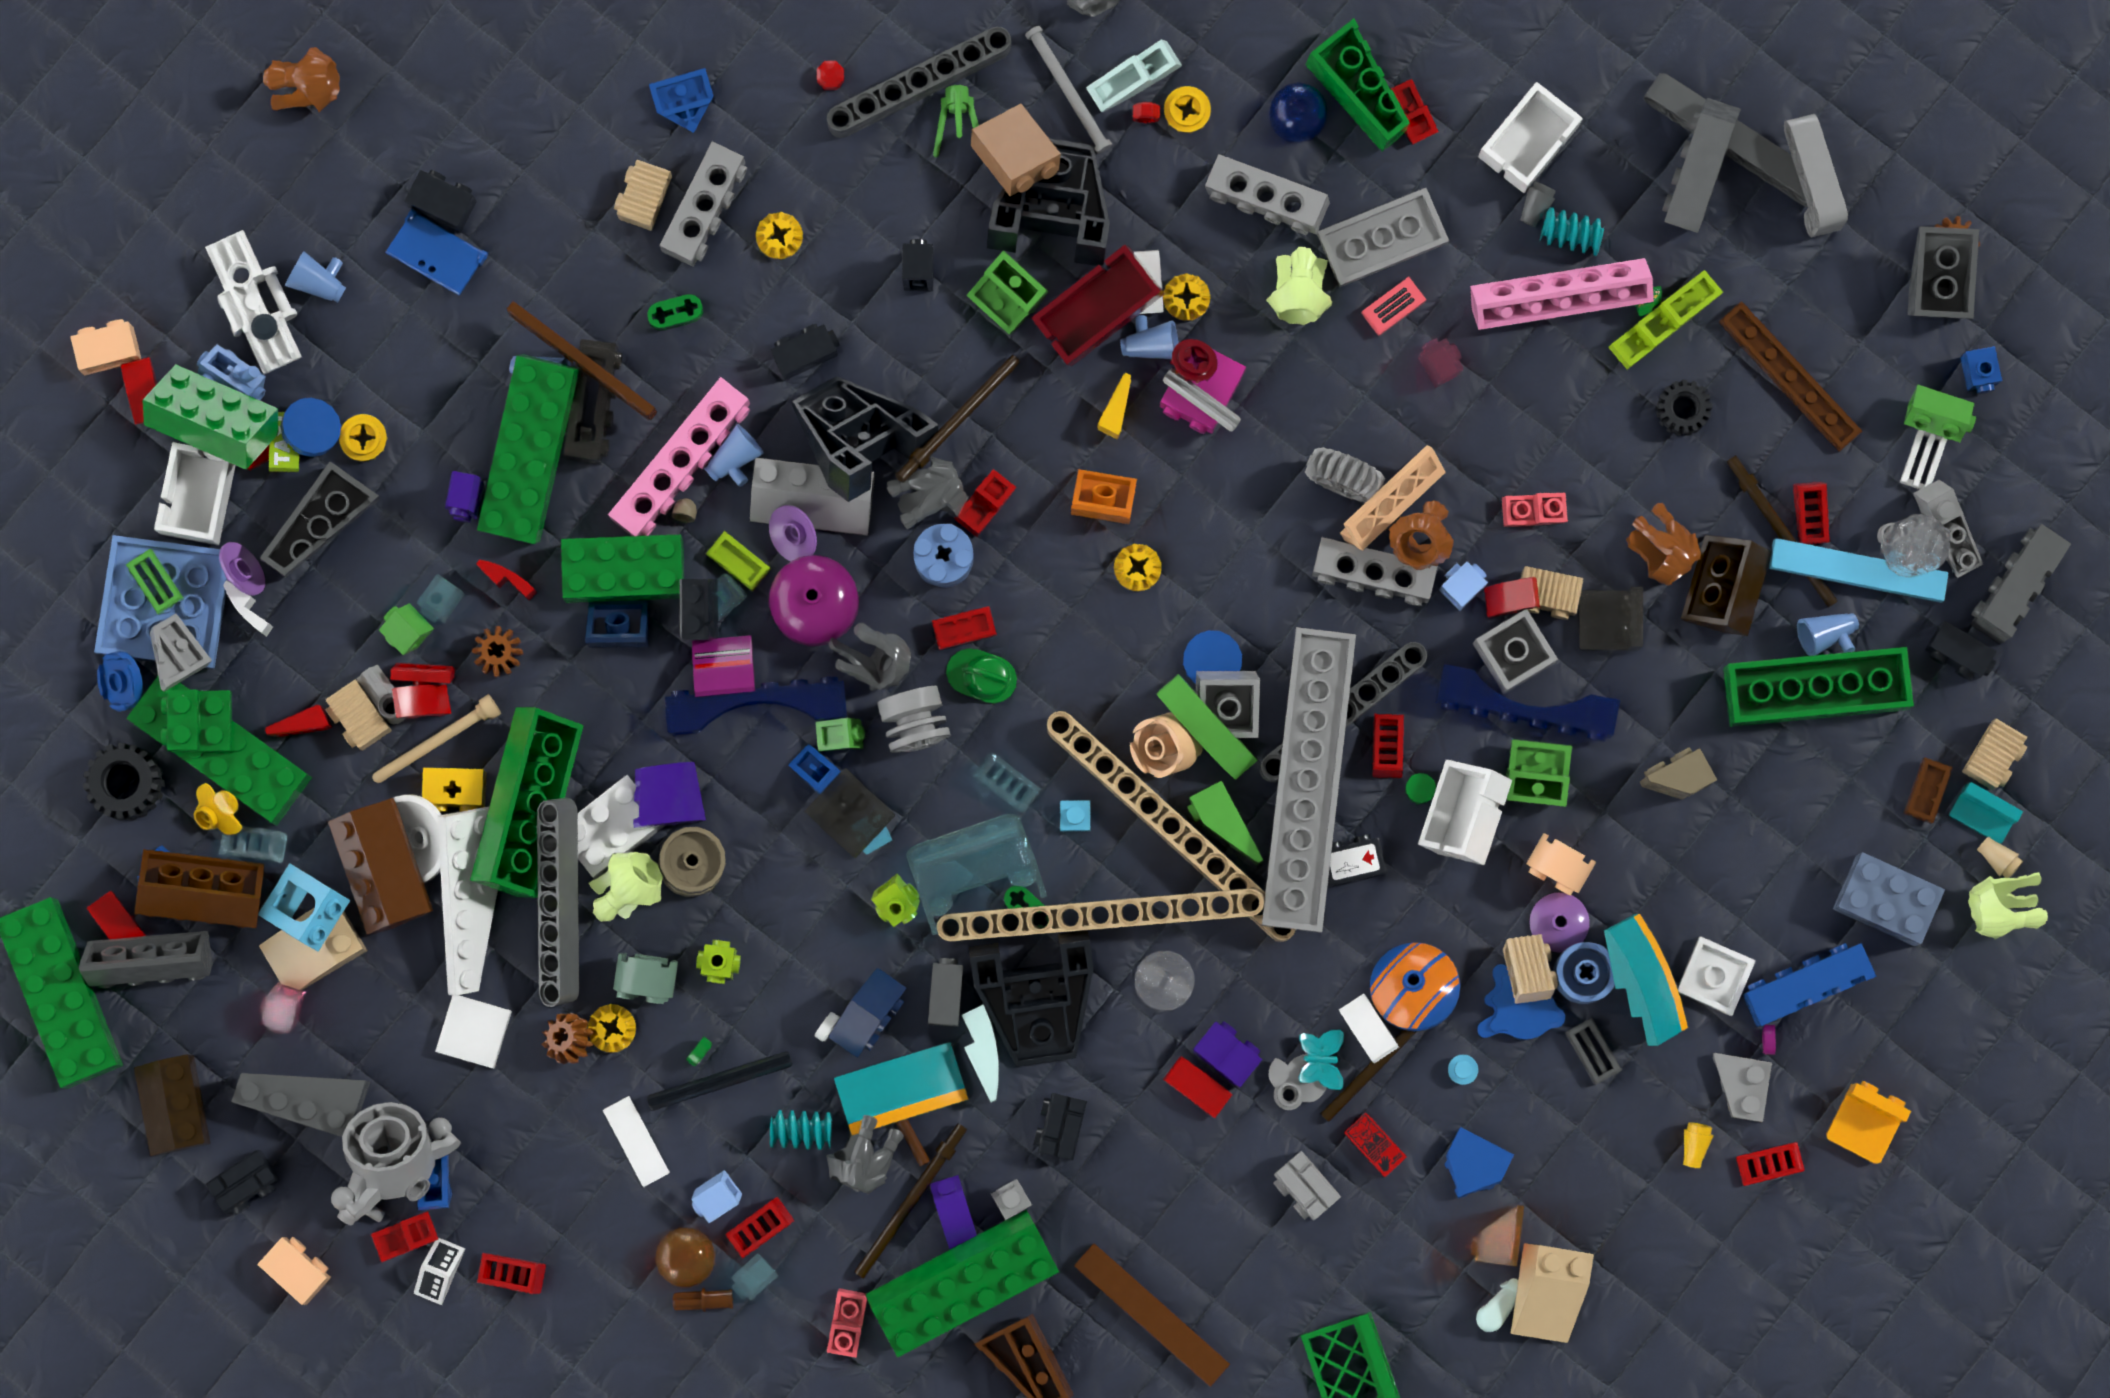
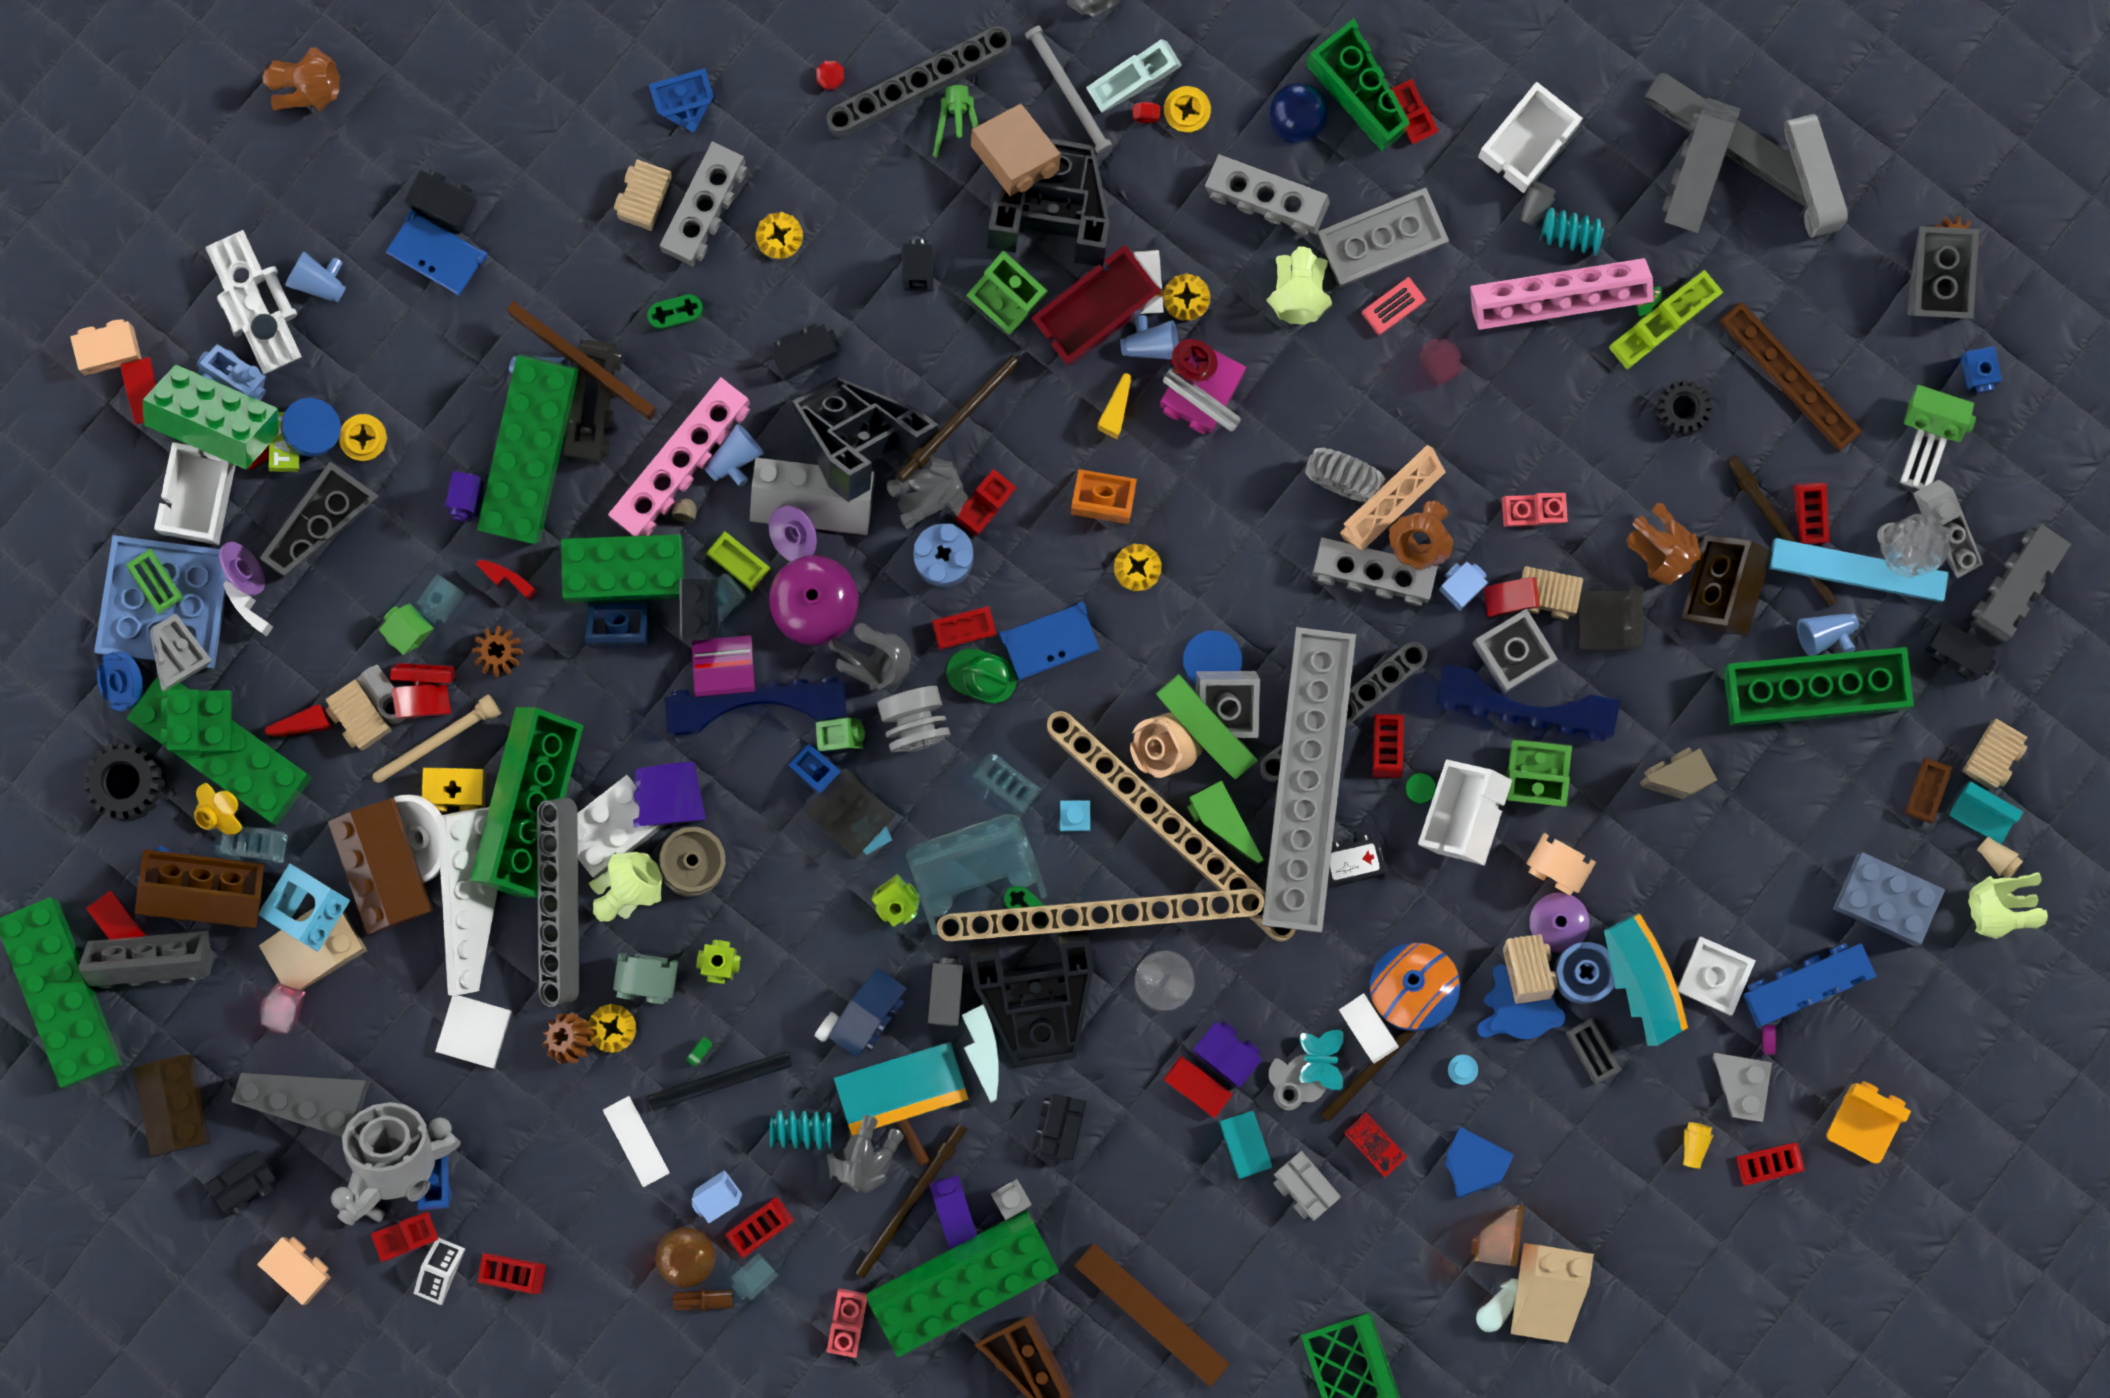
none -> blue door [999,601,1100,680]
none -> teal panel [1219,1111,1272,1179]

